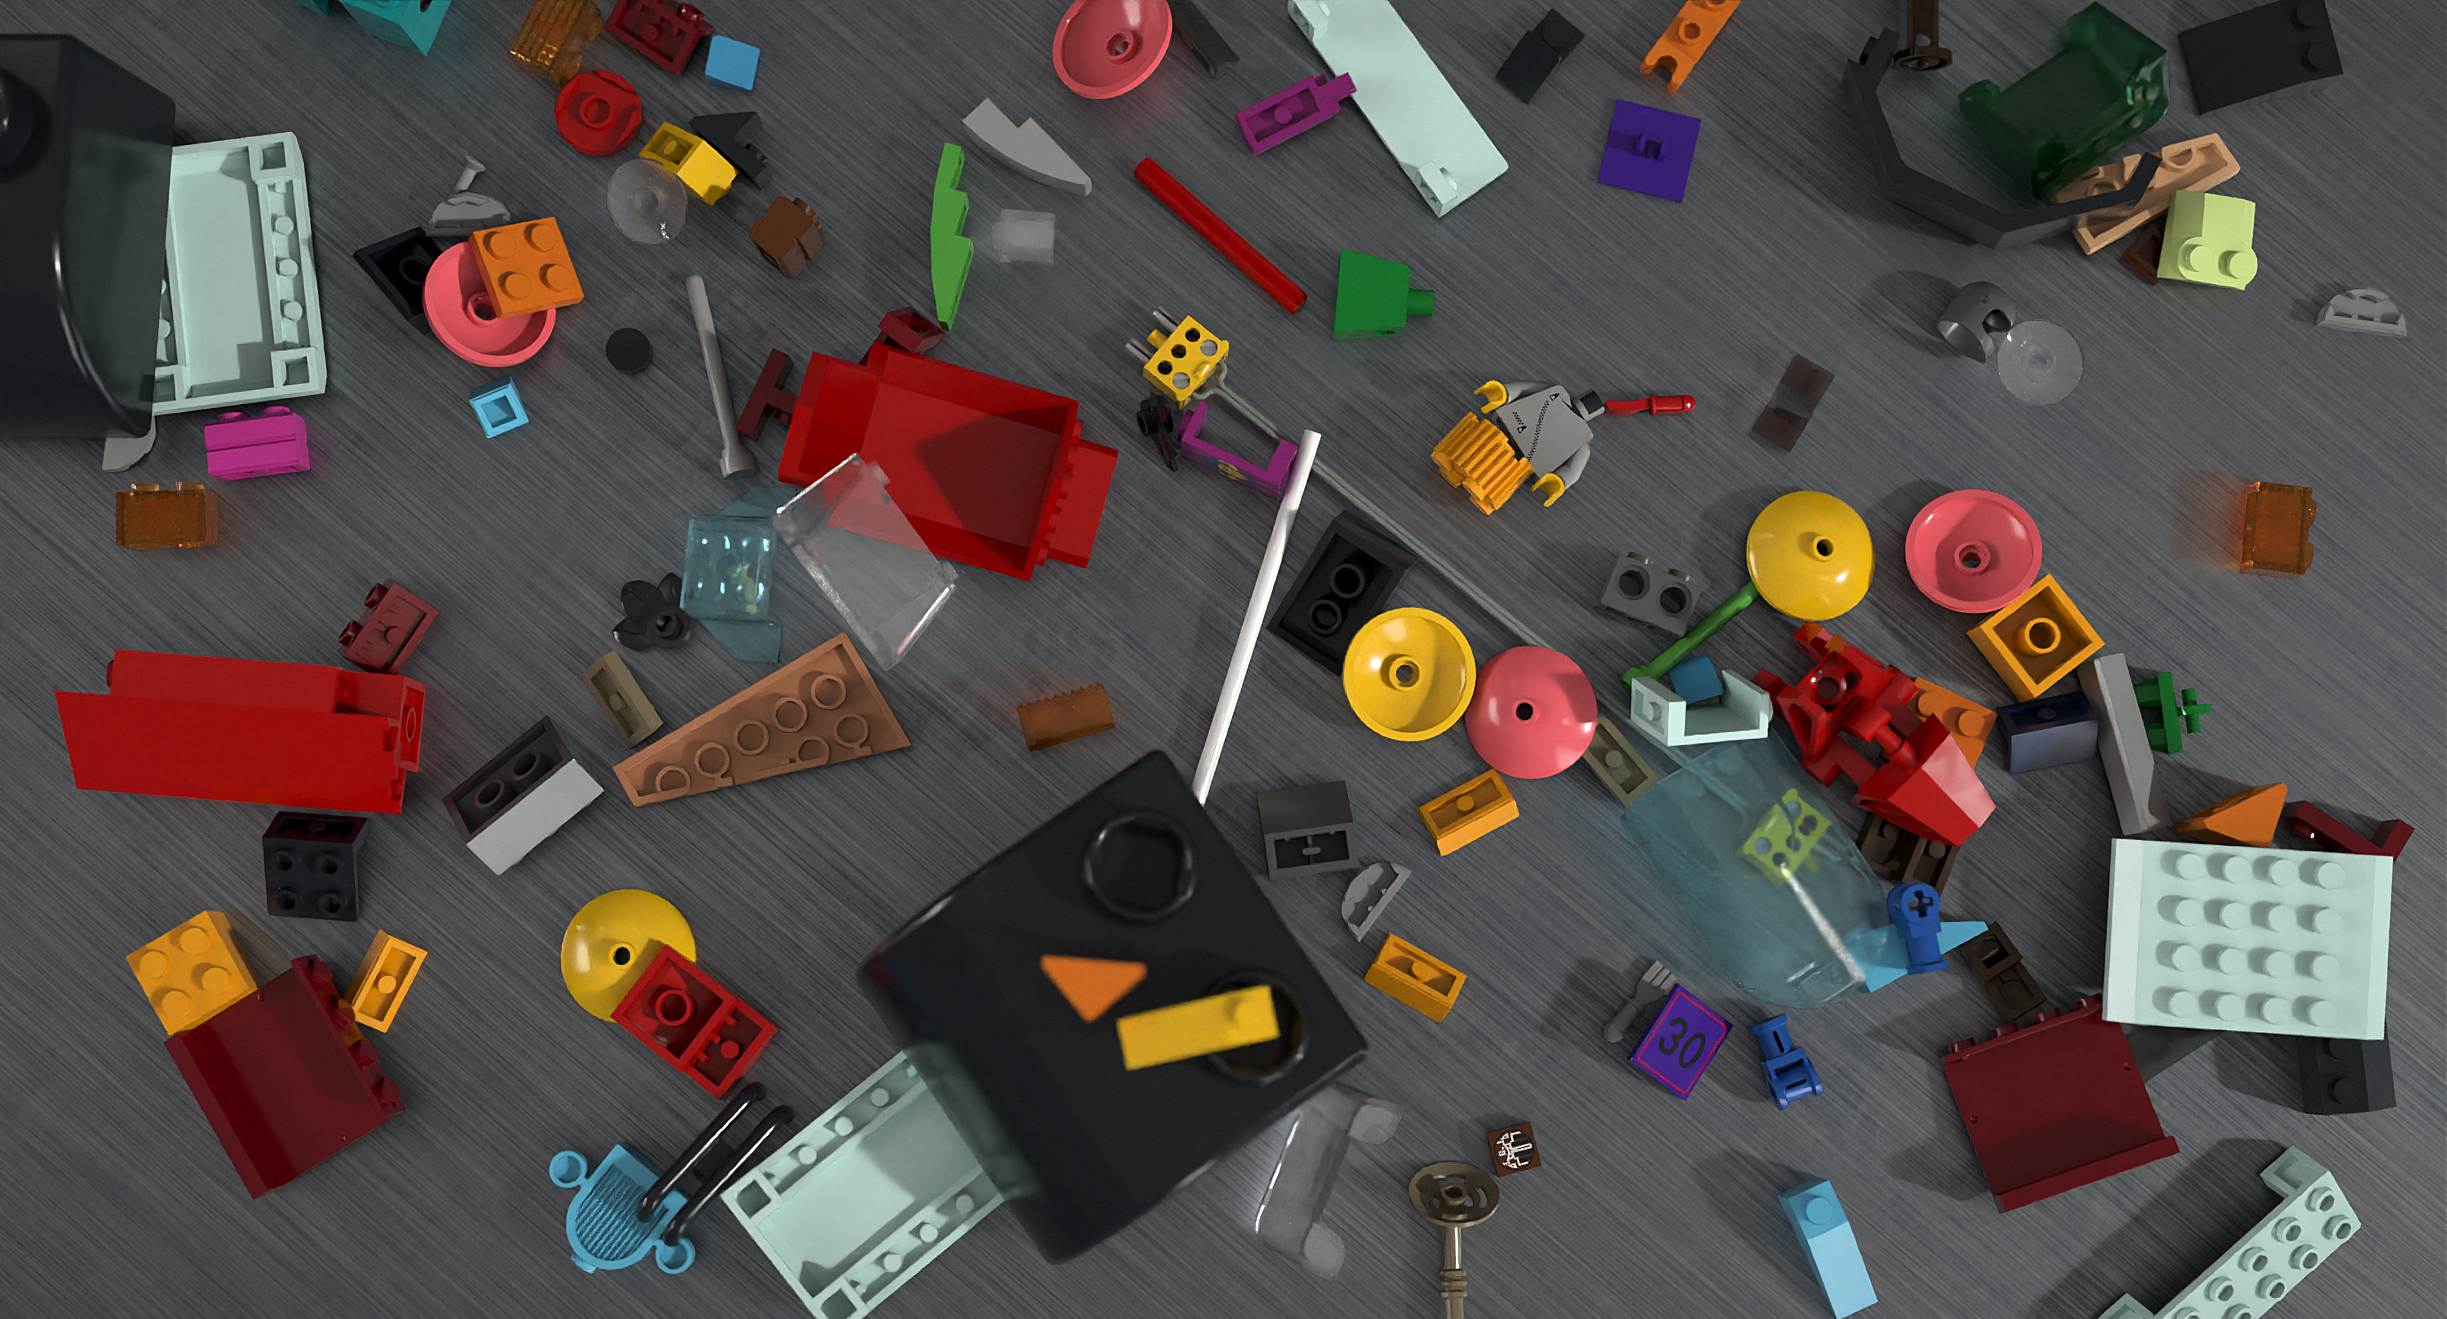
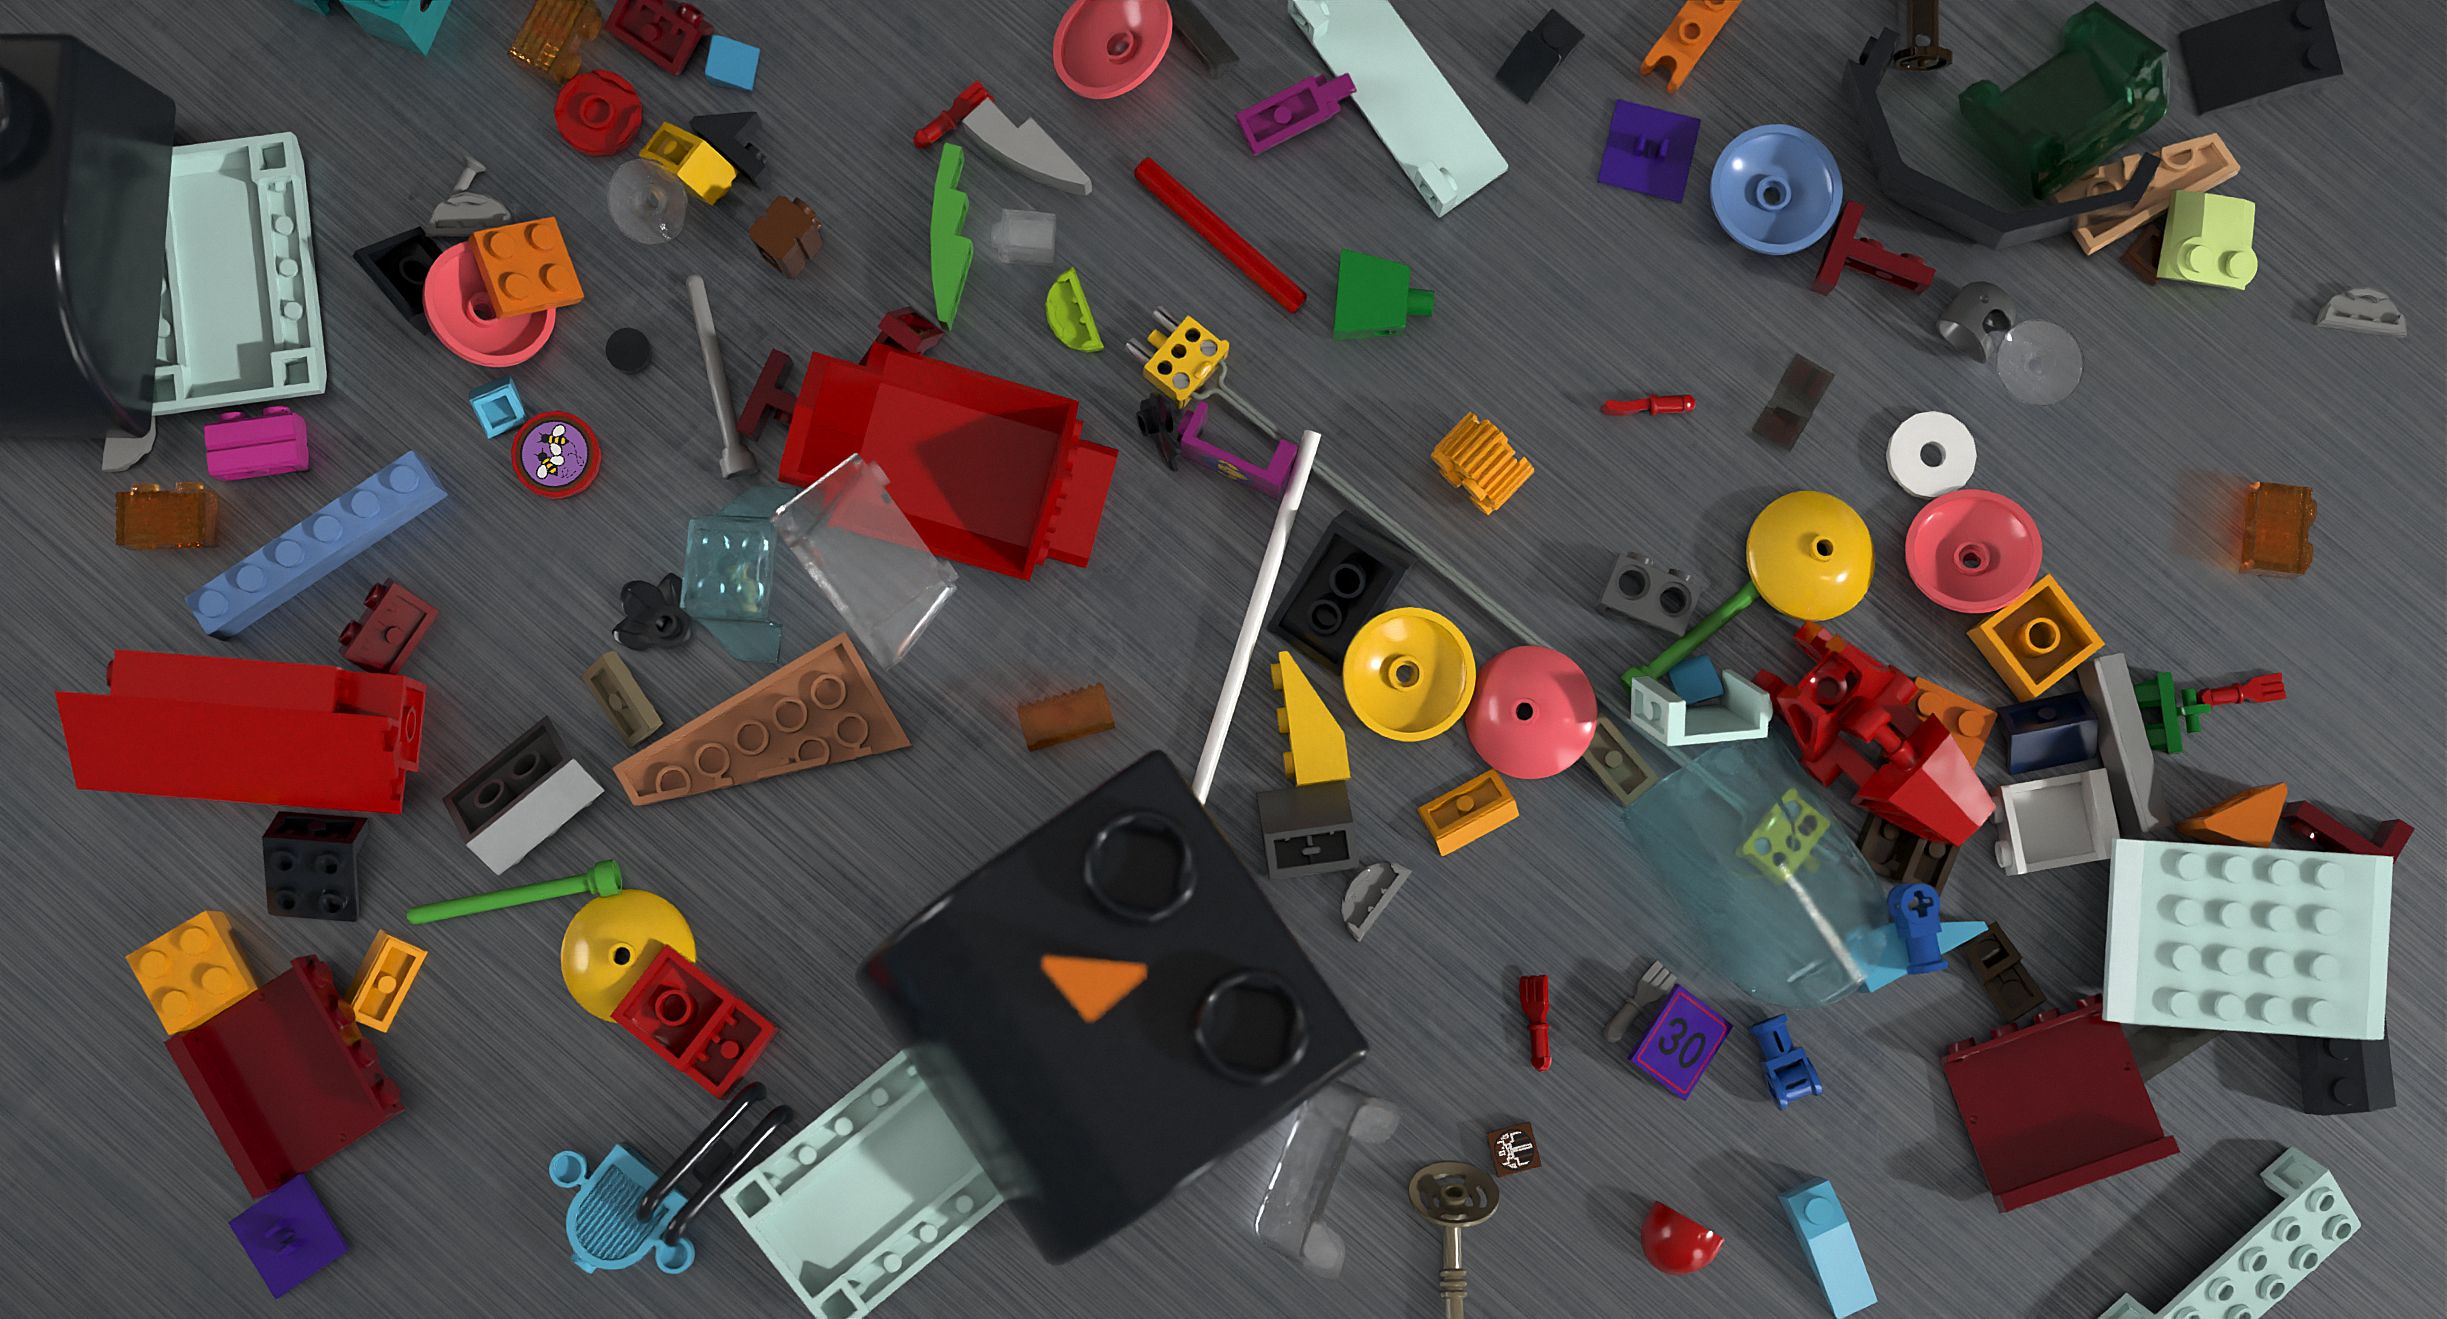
yellow slope [1117,986,1278,1069] -> none
light orange slope [1364,932,1467,1023] -> none
light grey torso [1474,380,1605,507] -> none
none -> medium blue brick [183,450,449,642]
none -> dark purple piece [228,1173,350,1299]
none -> bright green piece [406,859,622,925]
none -> tile [511,410,602,500]
none -> red piece [913,80,995,149]
none -> lime tile [1045,267,1104,353]
none -> yellow slope [1270,651,1351,787]
none -> red piece [1519,974,1552,1072]
none -> red helmet [1641,1201,1725,1276]
none -> medium blue dish [1710,124,1843,255]
none -> dark red bracket [1810,200,1936,296]
none -> white tile [1886,411,1977,500]
none -> white panel [1989,768,2120,876]
none -> red piece [2196,672,2287,708]

